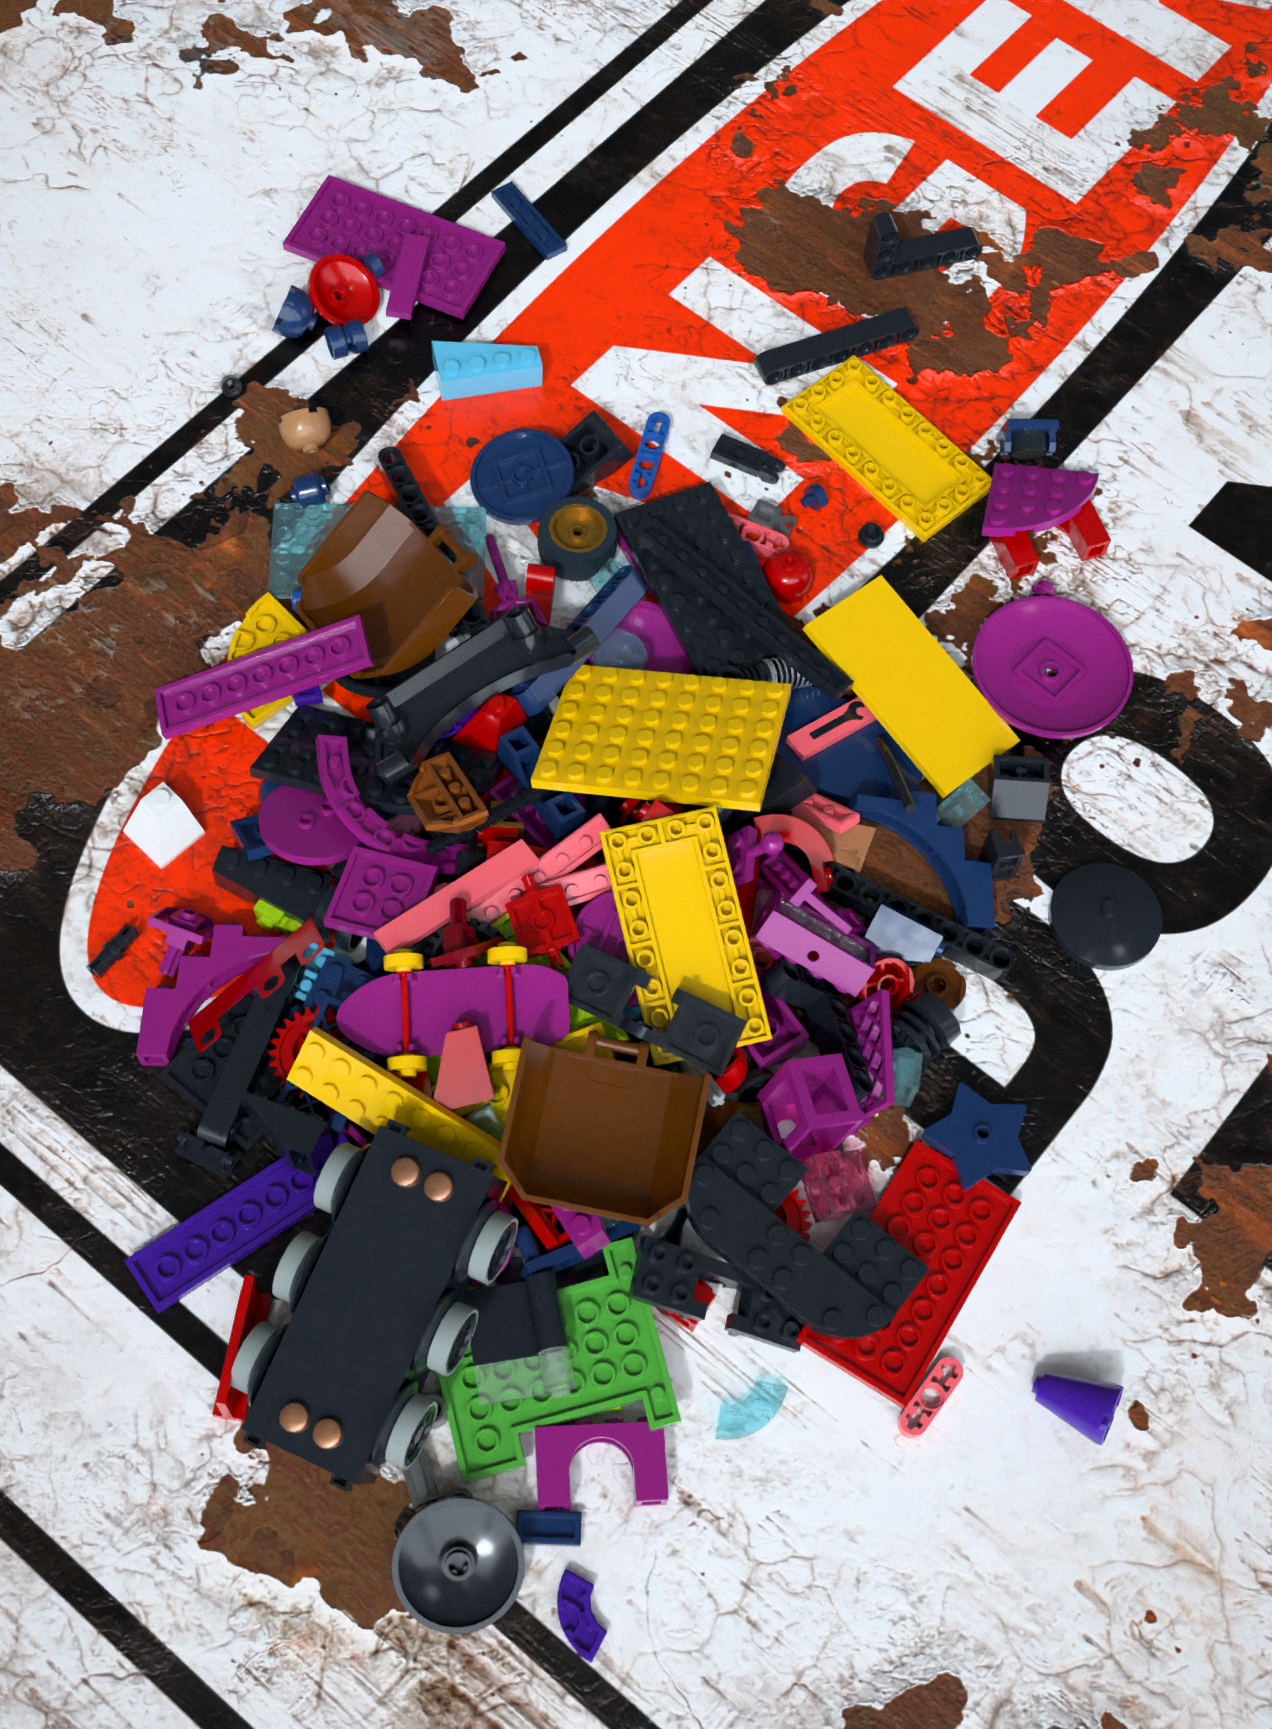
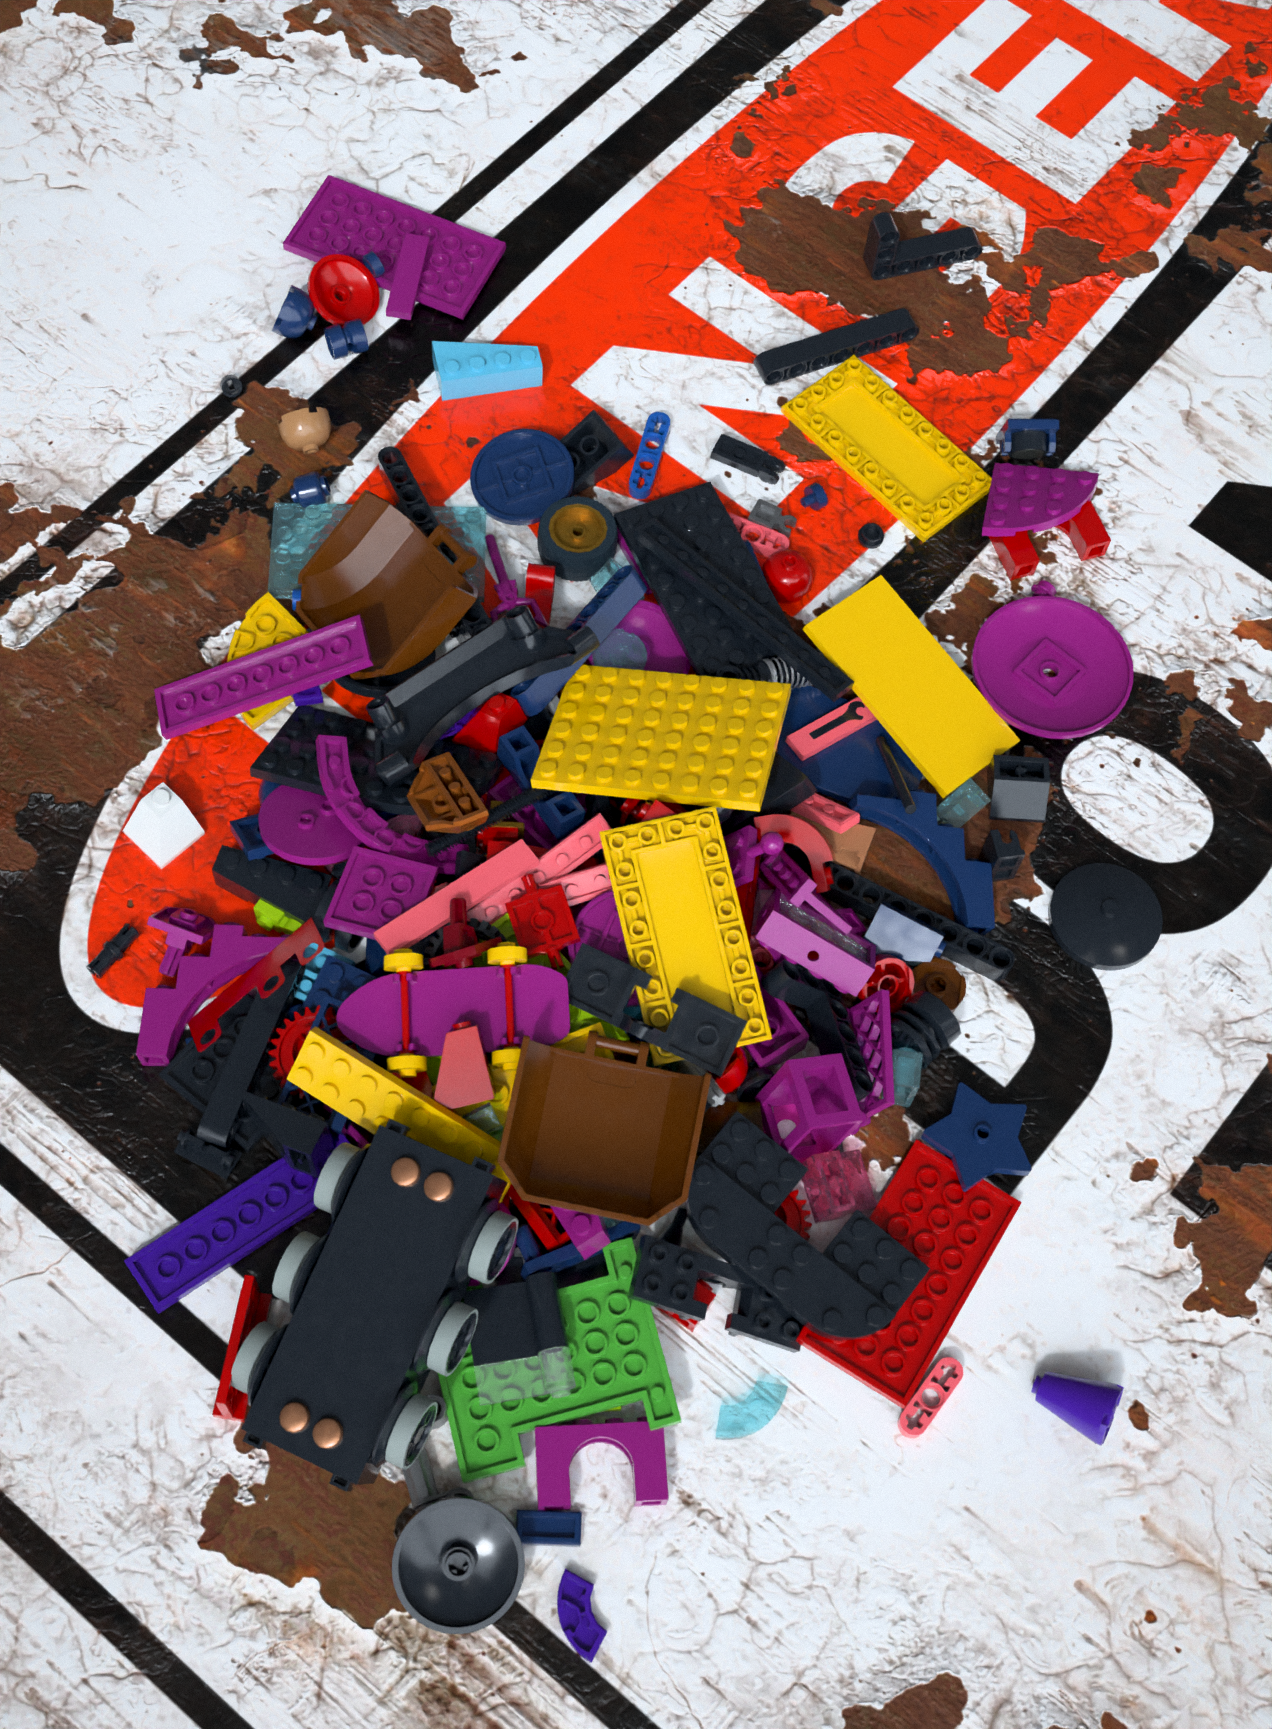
dark blue tile [491,181,567,261] -> none

